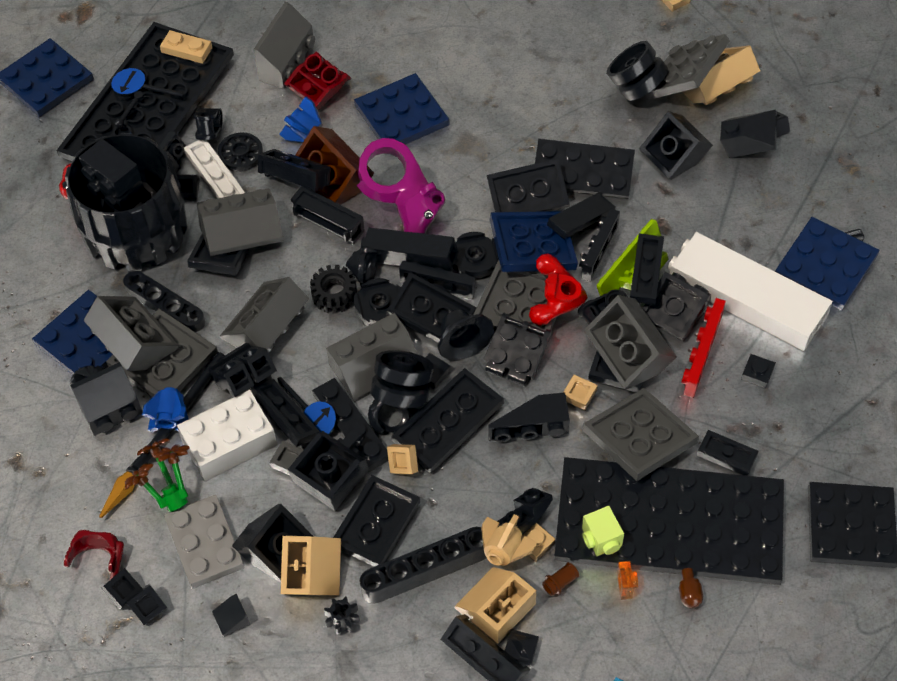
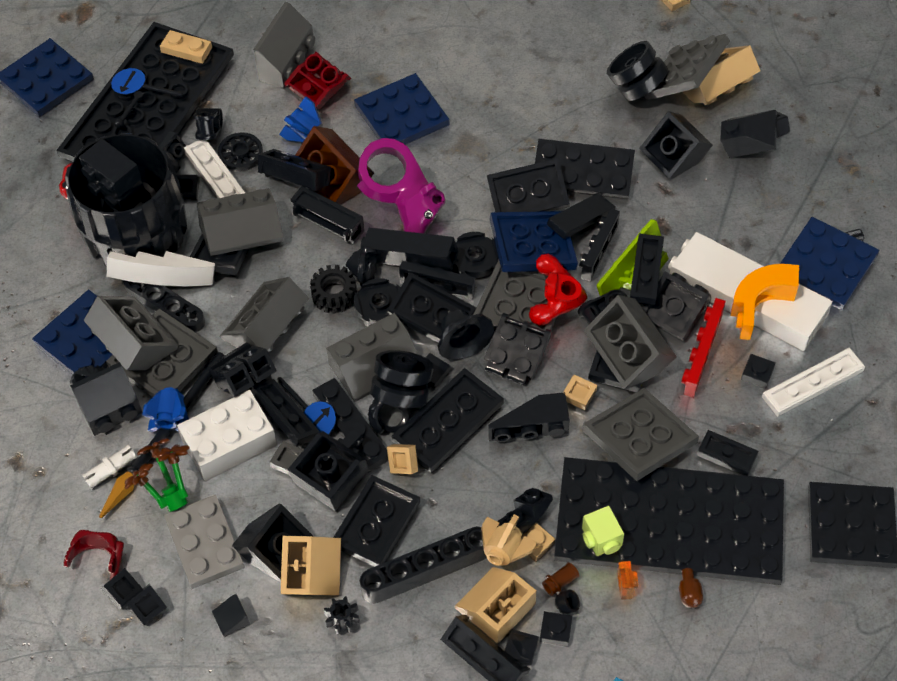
none -> white pin [82,445,137,489]
none -> white slope [107,251,215,286]
none -> black plate [540,611,572,647]
none -> black hinge [555,589,580,614]
none -> light orange arch [730,264,799,340]
none -> white tile [762,348,865,417]

